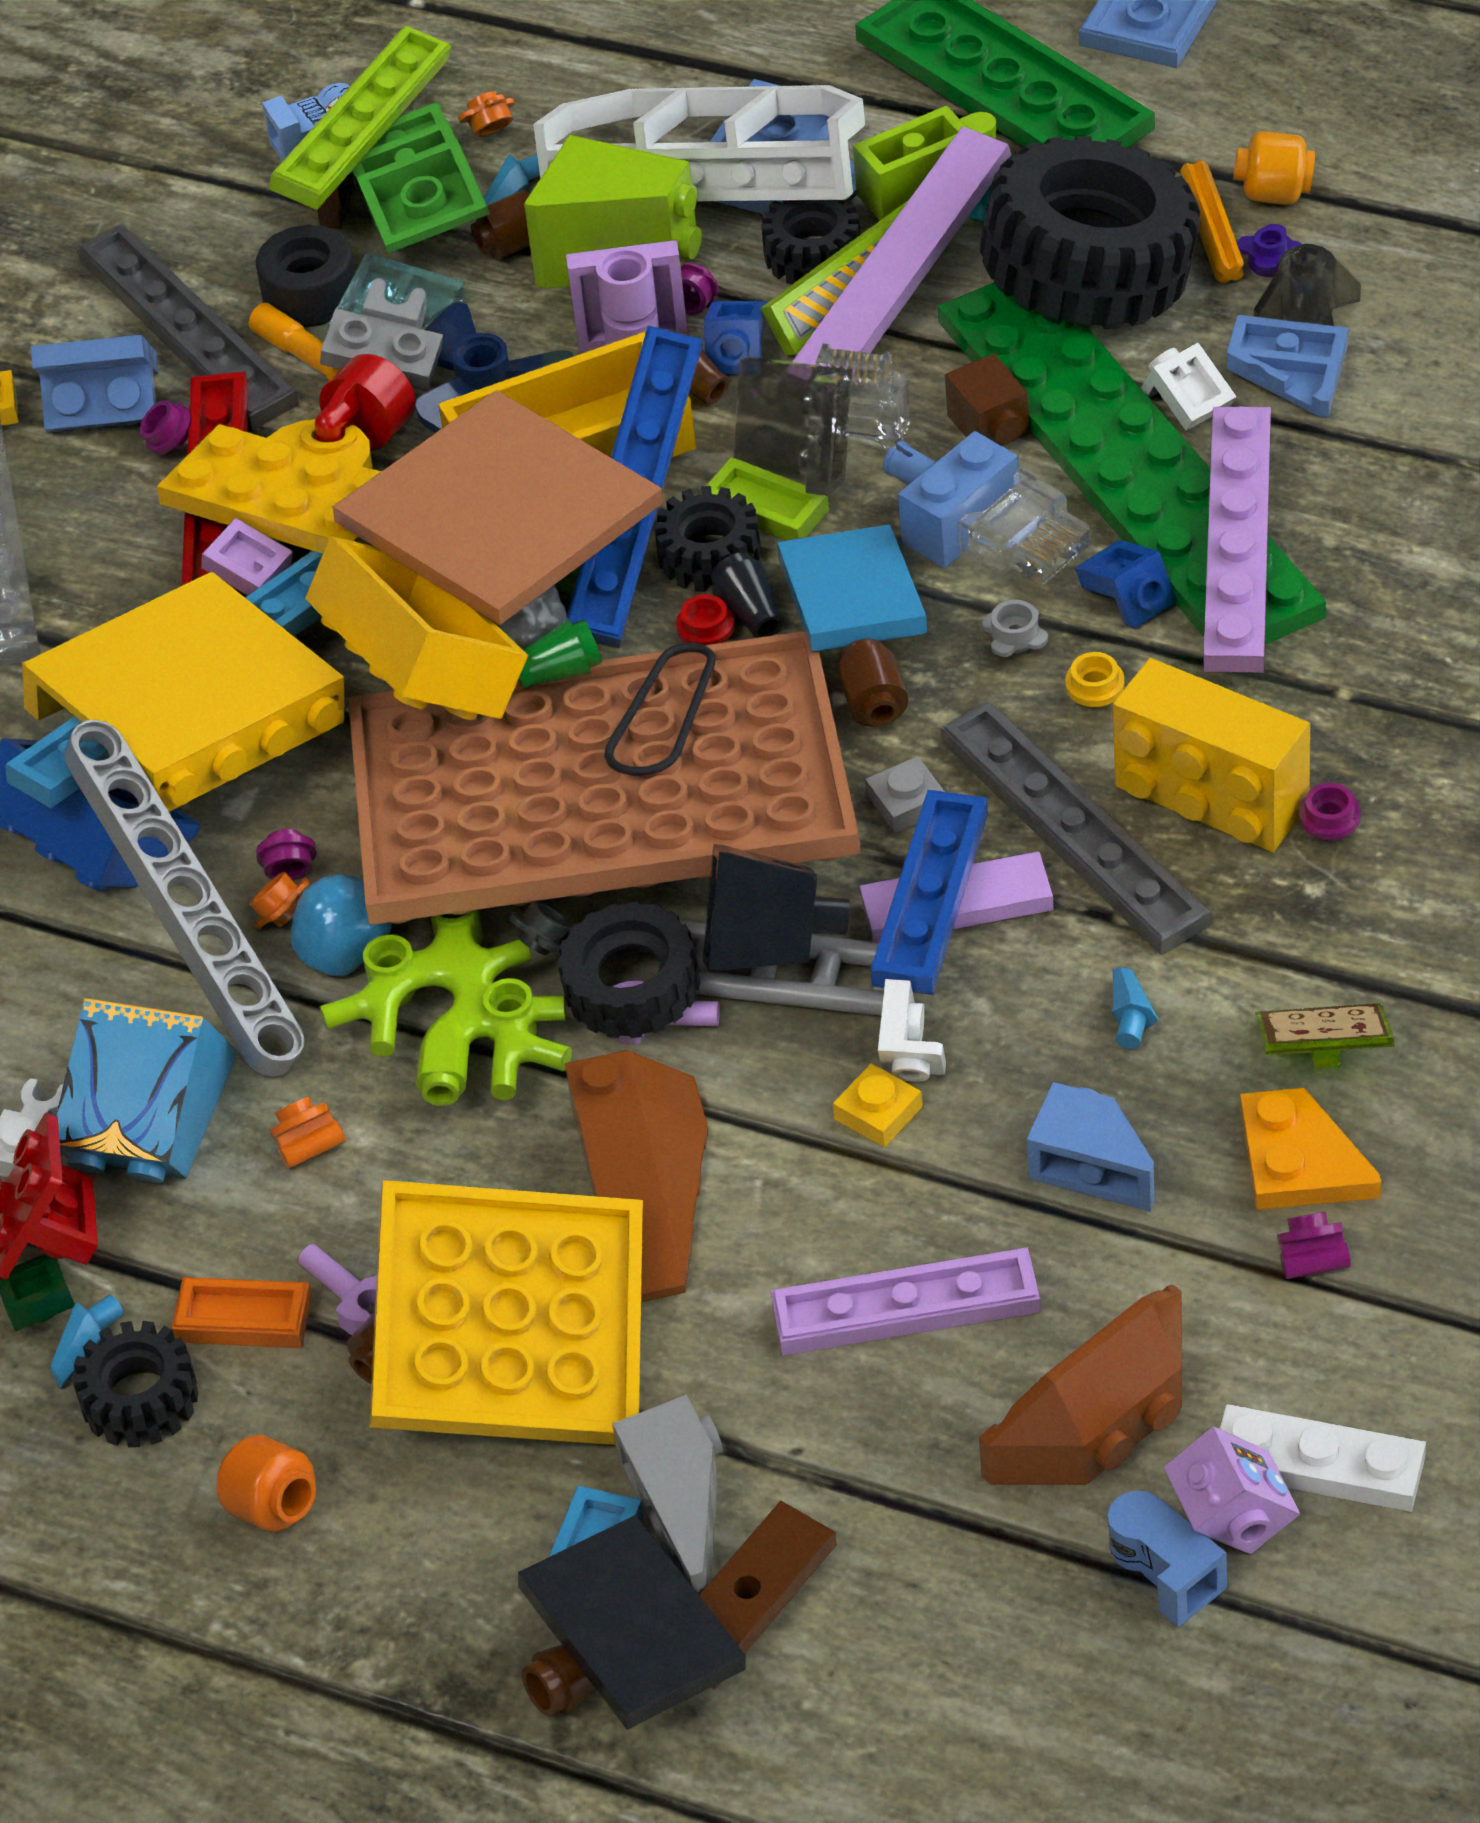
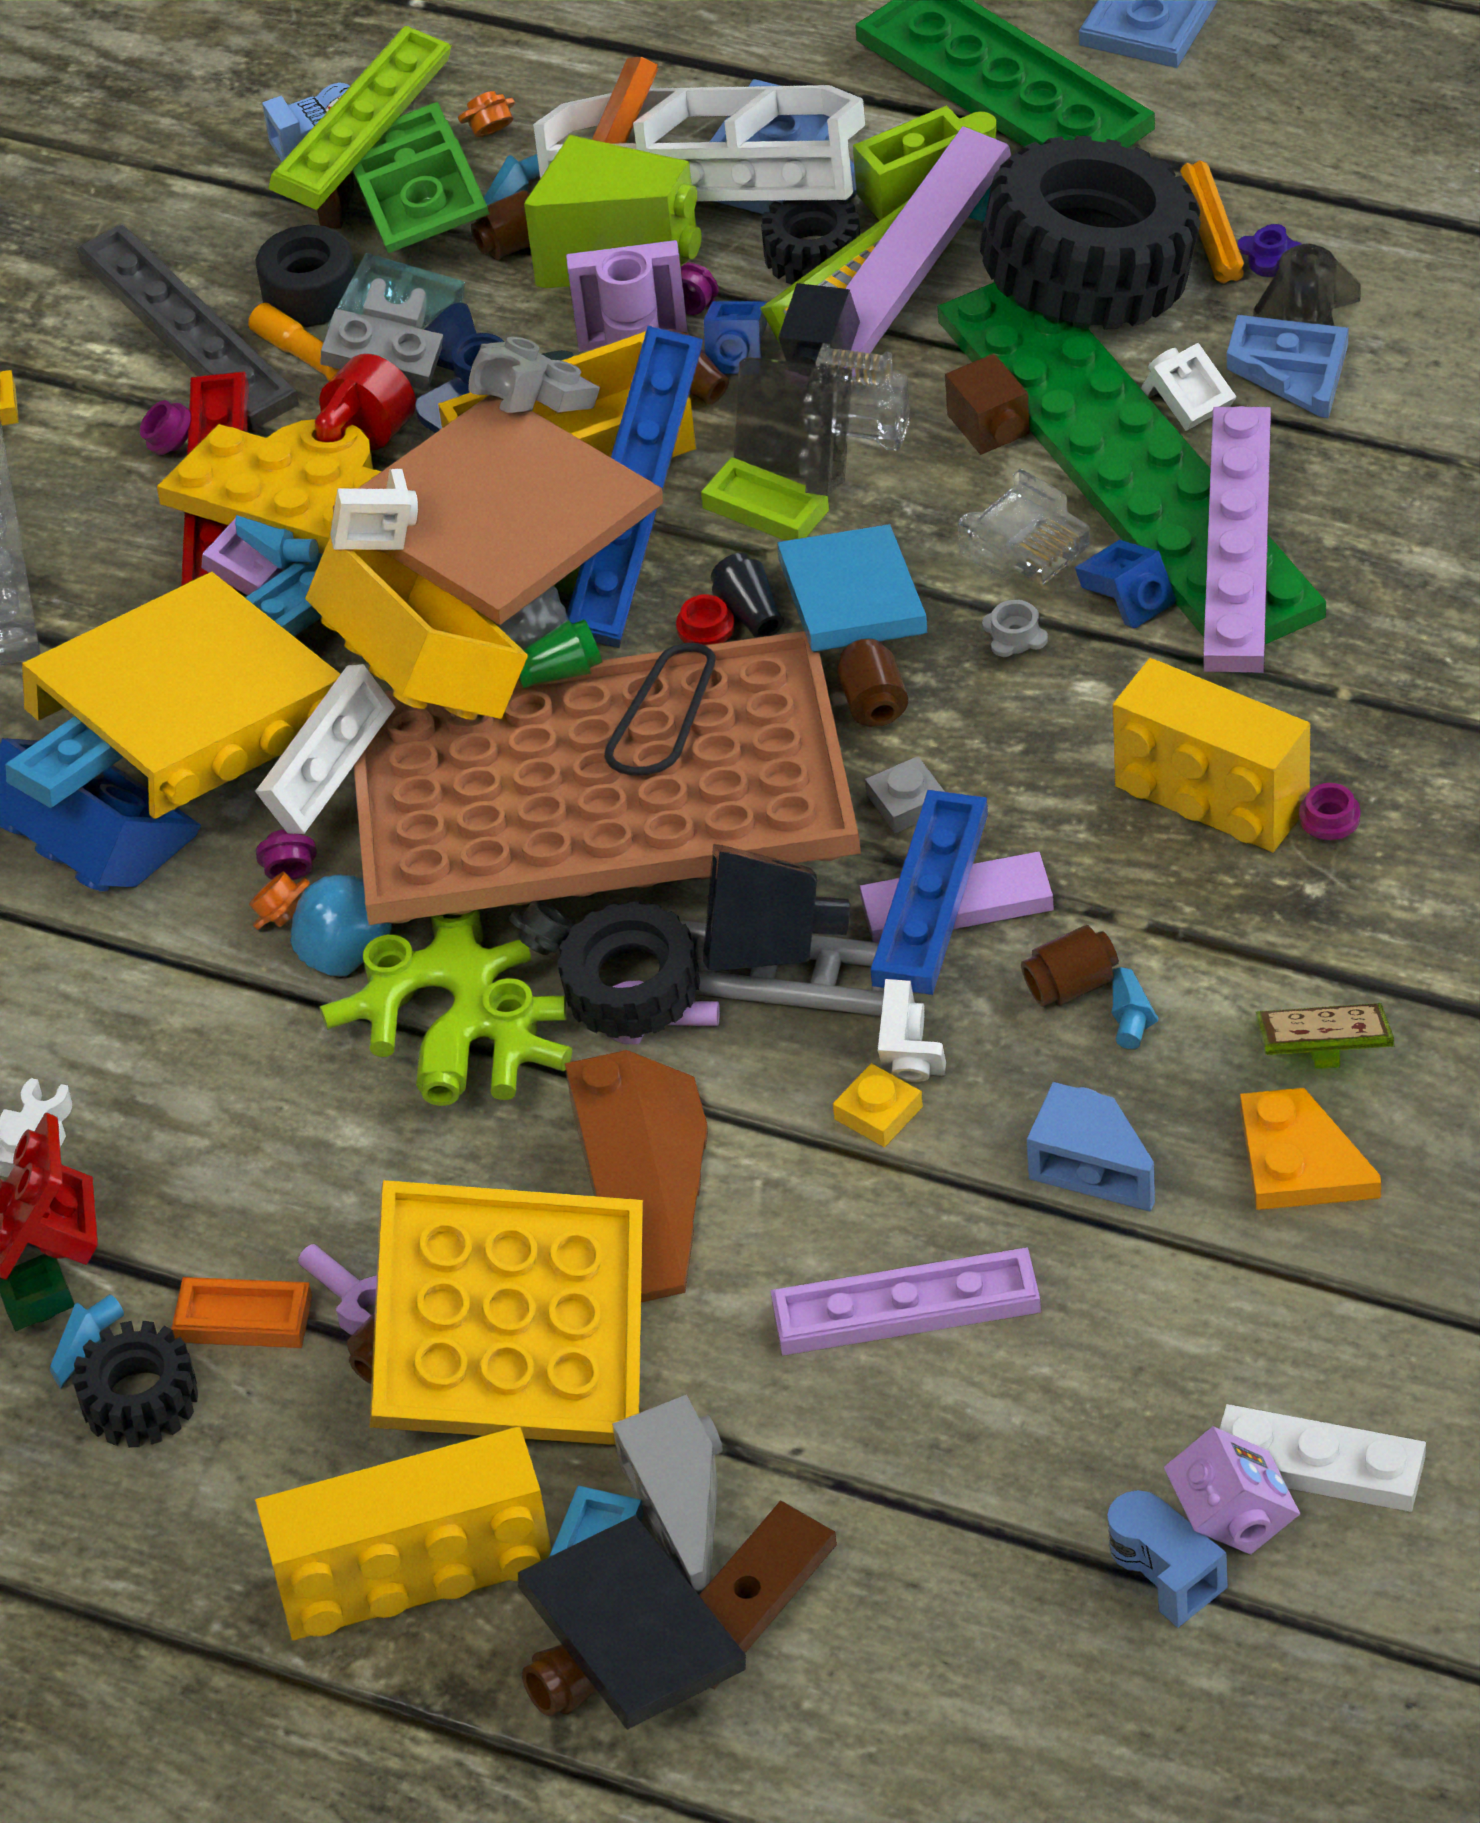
medium blue bracket [30,335,158,433] -> none
dark azure slope [56,998,237,1183] -> none
light grey beam [64,719,304,1077] -> none
orange head [216,1434,316,1532] -> none
orange plate [269,1096,345,1169] -> none
black tyre [654,486,761,592] -> none
medium blue brick [883,431,1021,569] -> none
flat silver tile [940,701,1210,955] -> none
dark orange wedge [979,1284,1182,1485] -> none
yellow plate [1065,652,1125,707] -> none
light orange head [1233,131,1315,205] -> none
magenta plate [1277,1212,1351,1279] -> none
none -> dark azure bar [235,515,319,570]
none -> white plate [255,664,395,834]
none -> yellow brick [255,1426,552,1641]
none -> white bracket [330,469,418,550]
none -> light grey plate [468,336,600,413]
none -> orange tile [592,57,659,144]
none -> black brick [778,283,860,377]
none -> reddish brown brick [1021,925,1119,1007]

